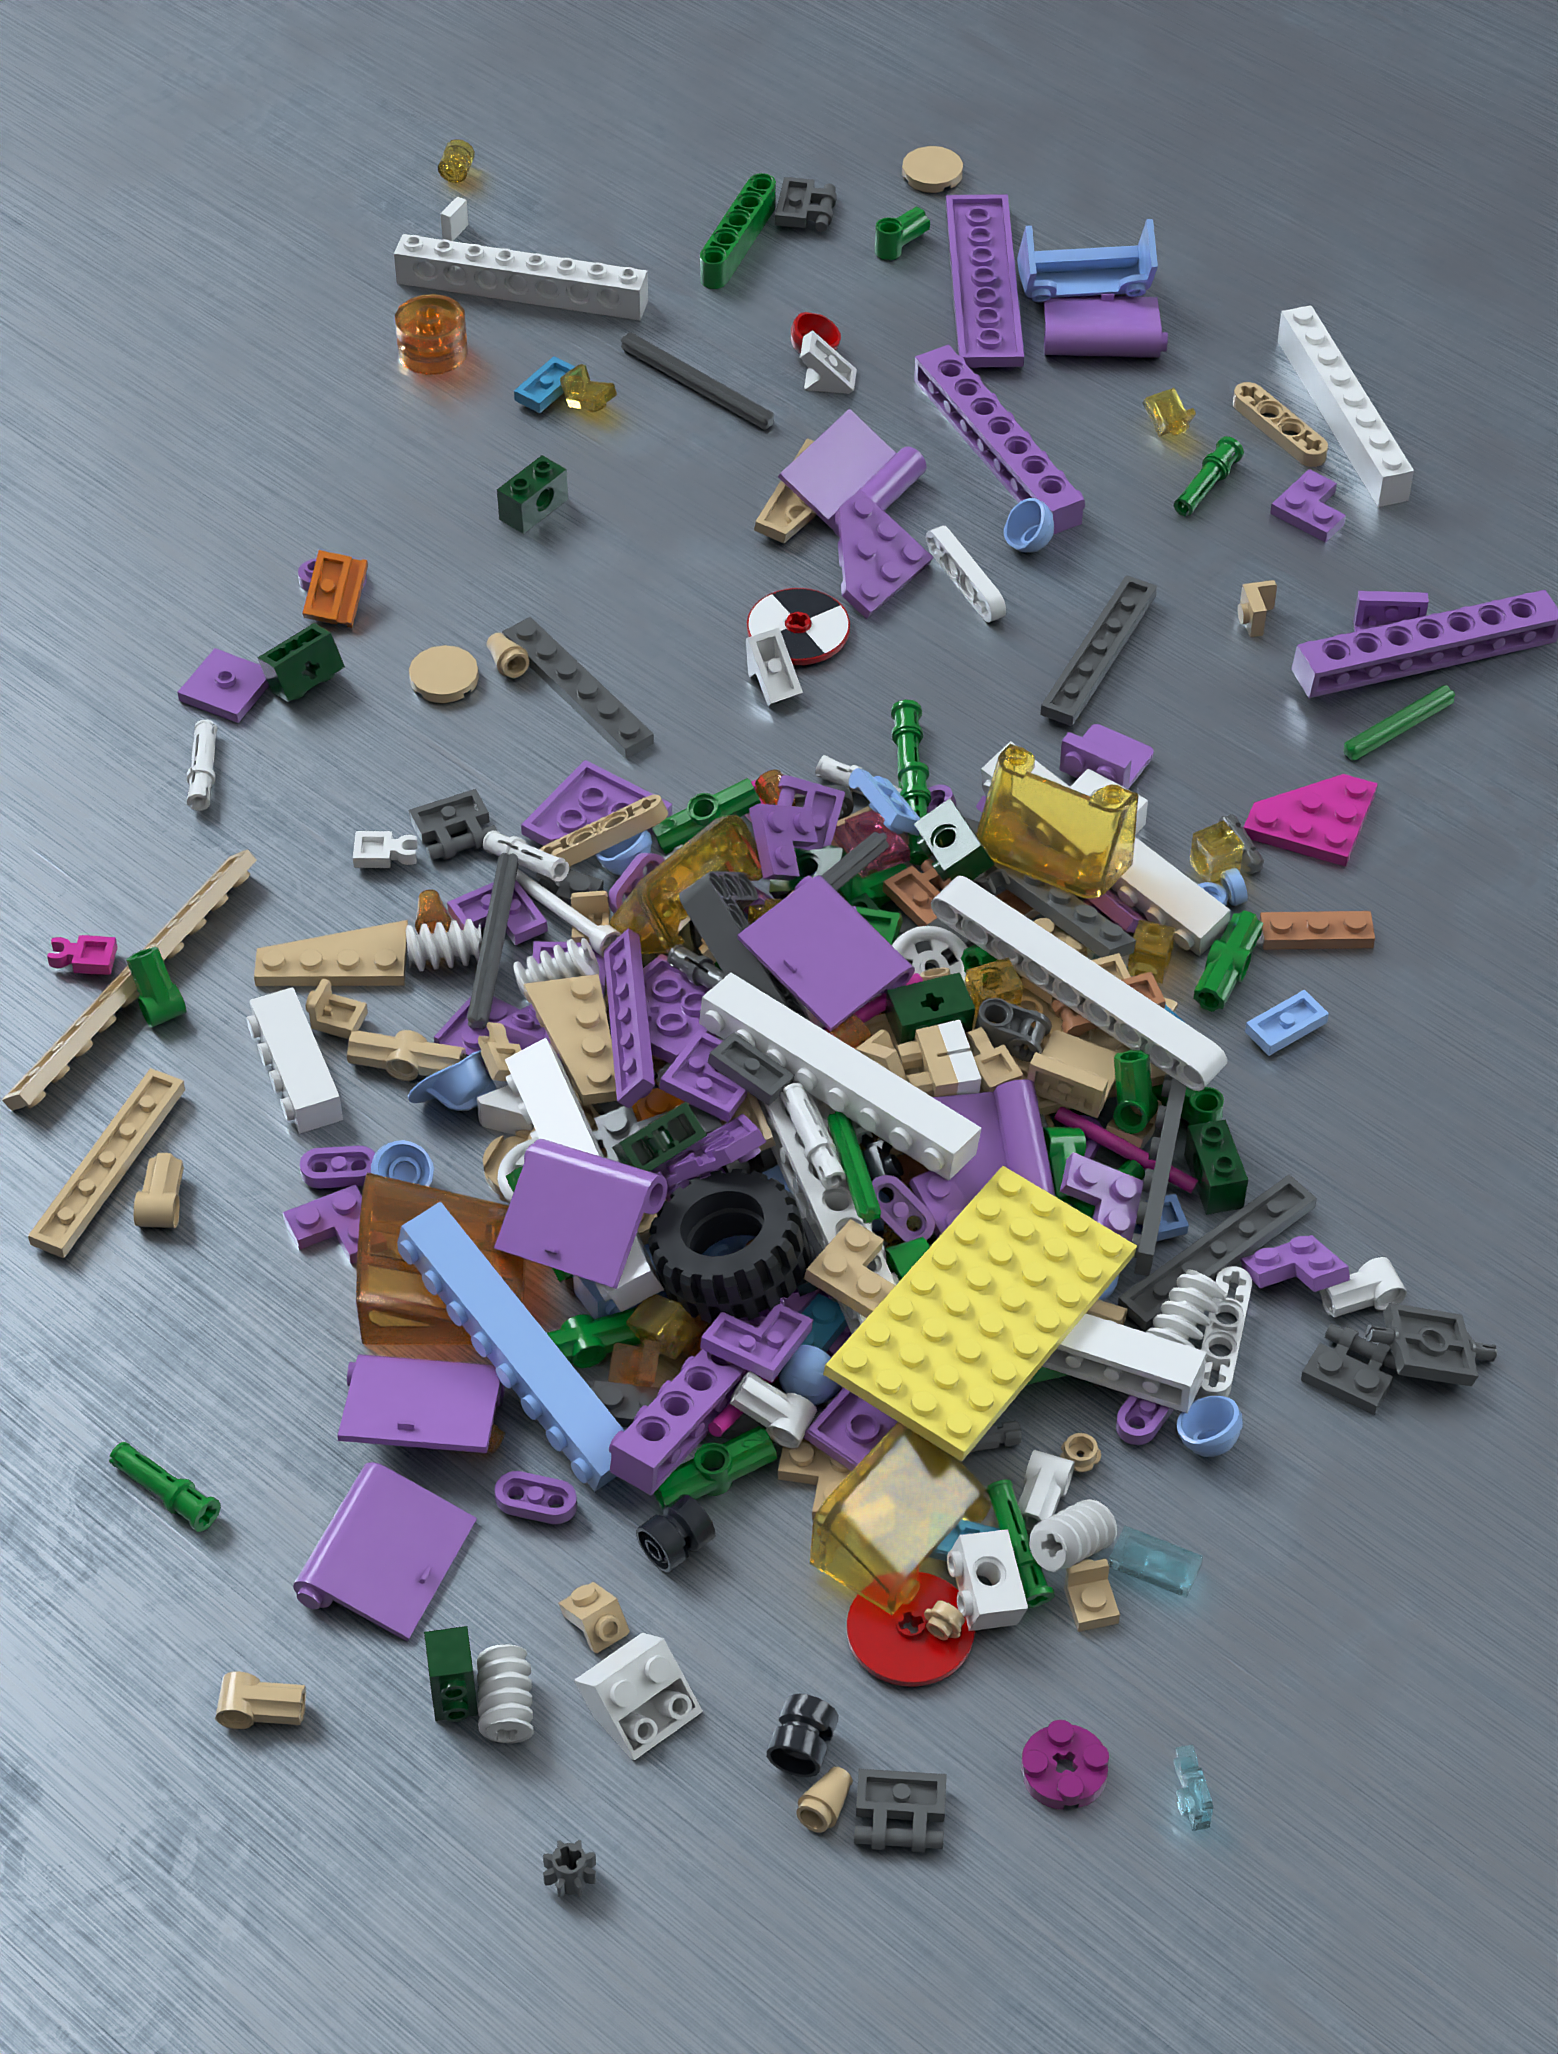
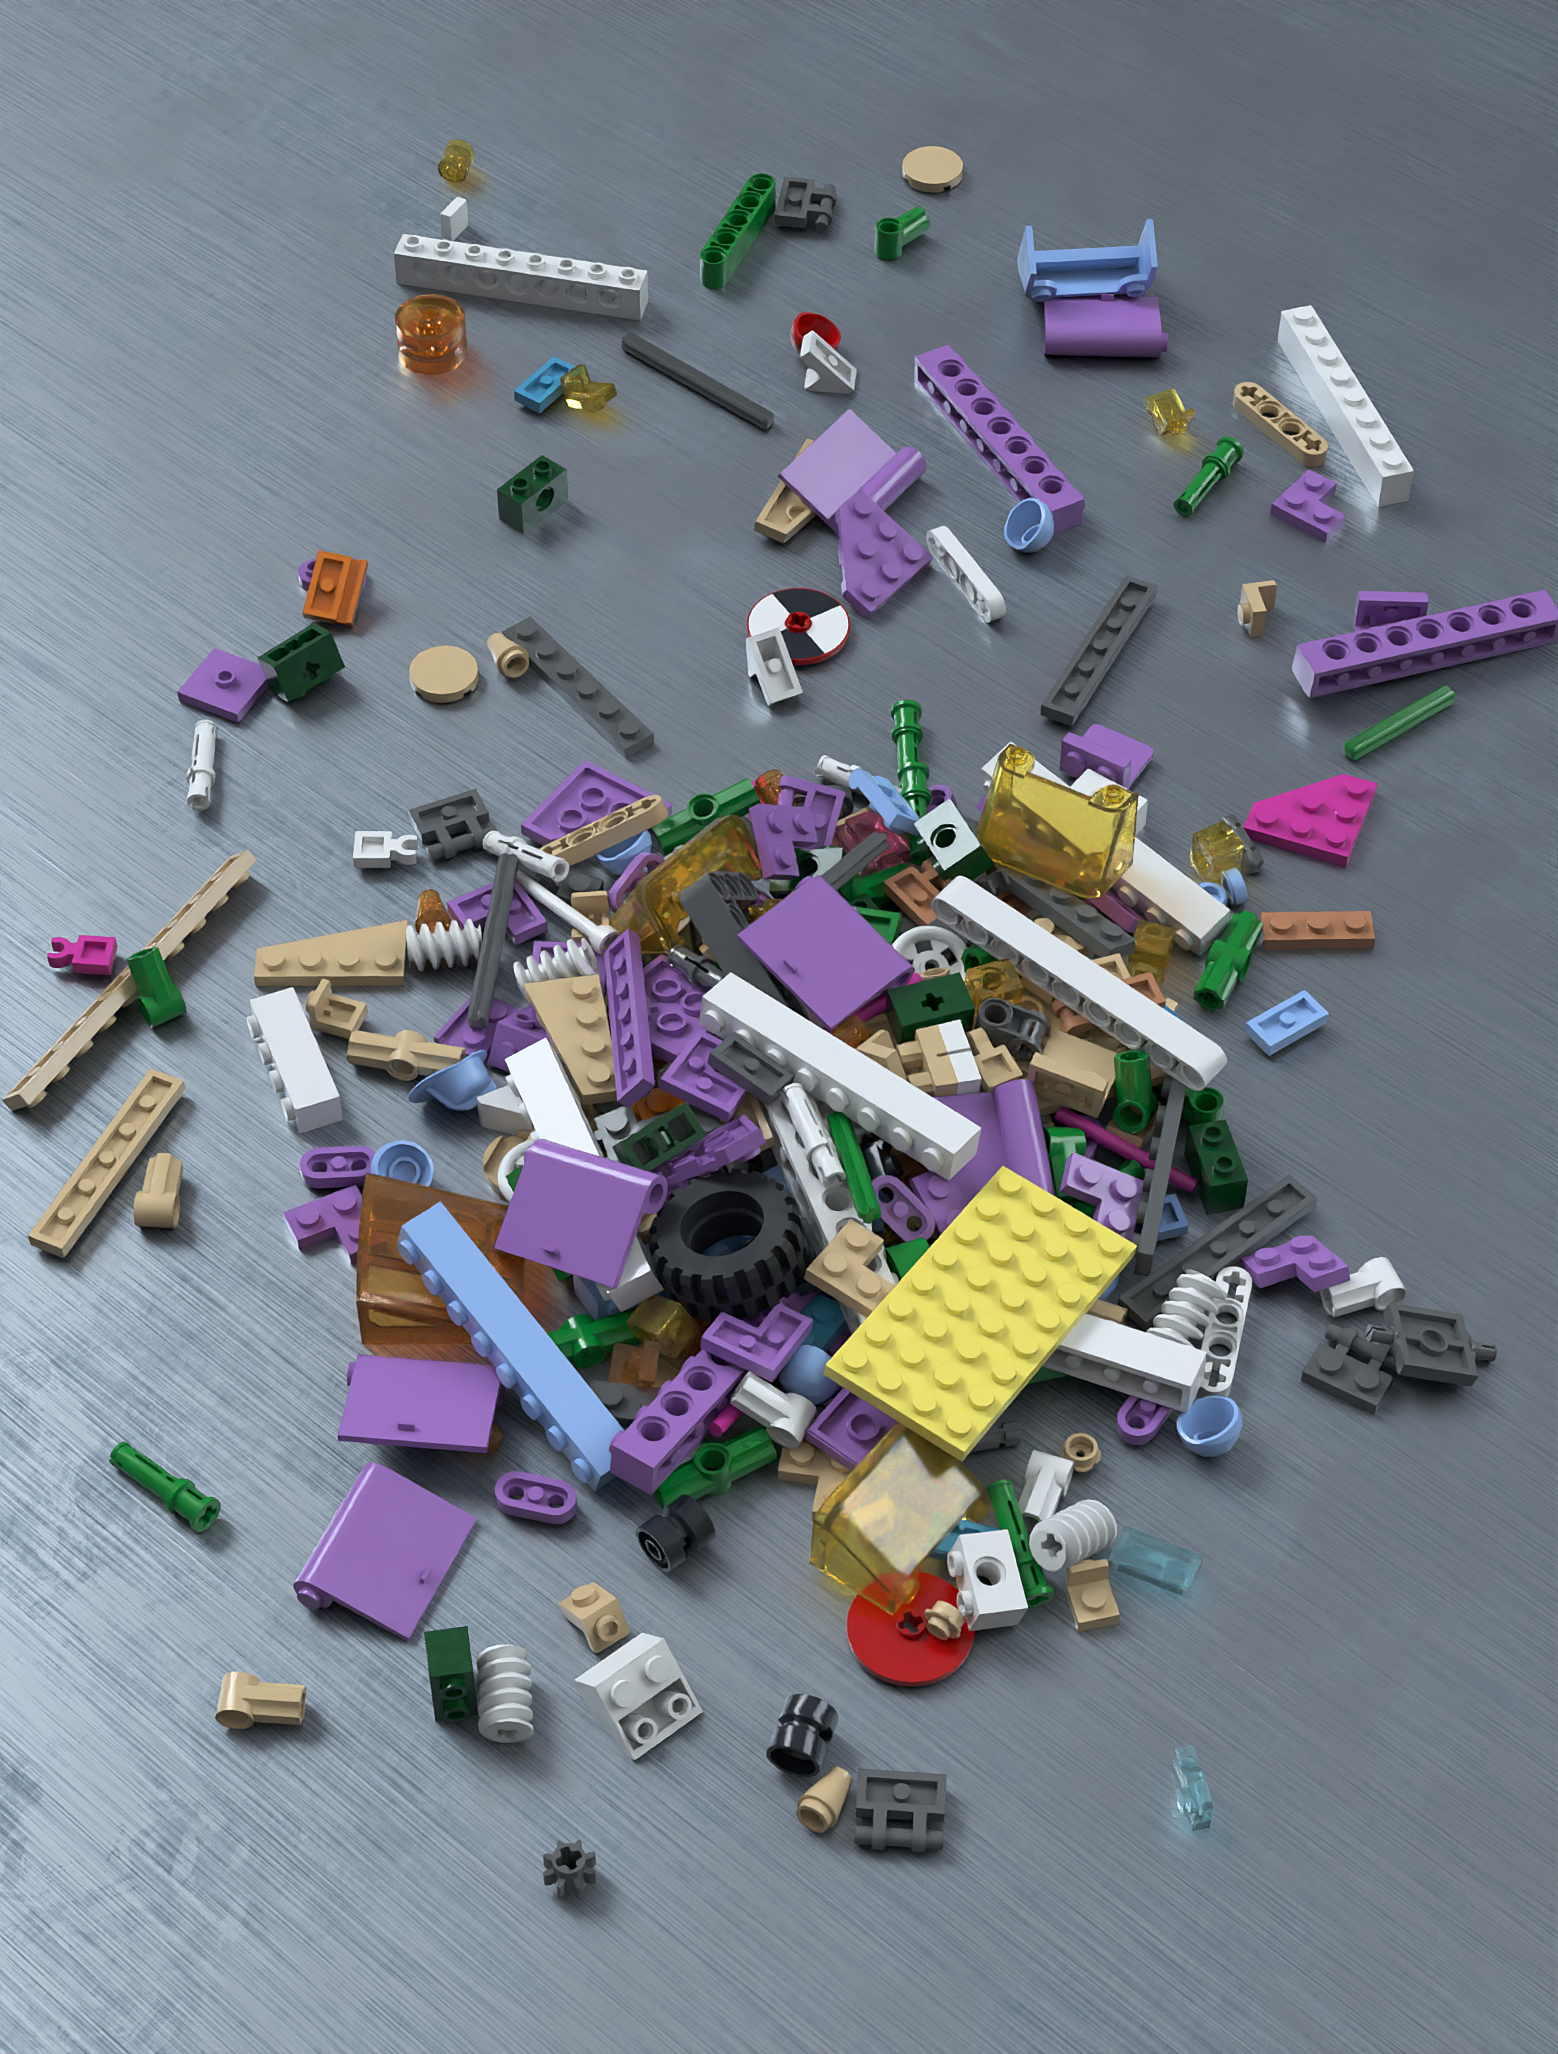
tan plate [478,1022,522,1081] -> none
medium lavender plate [945,194,1024,368] -> none
magenta plate [1021,1719,1109,1810] -> none

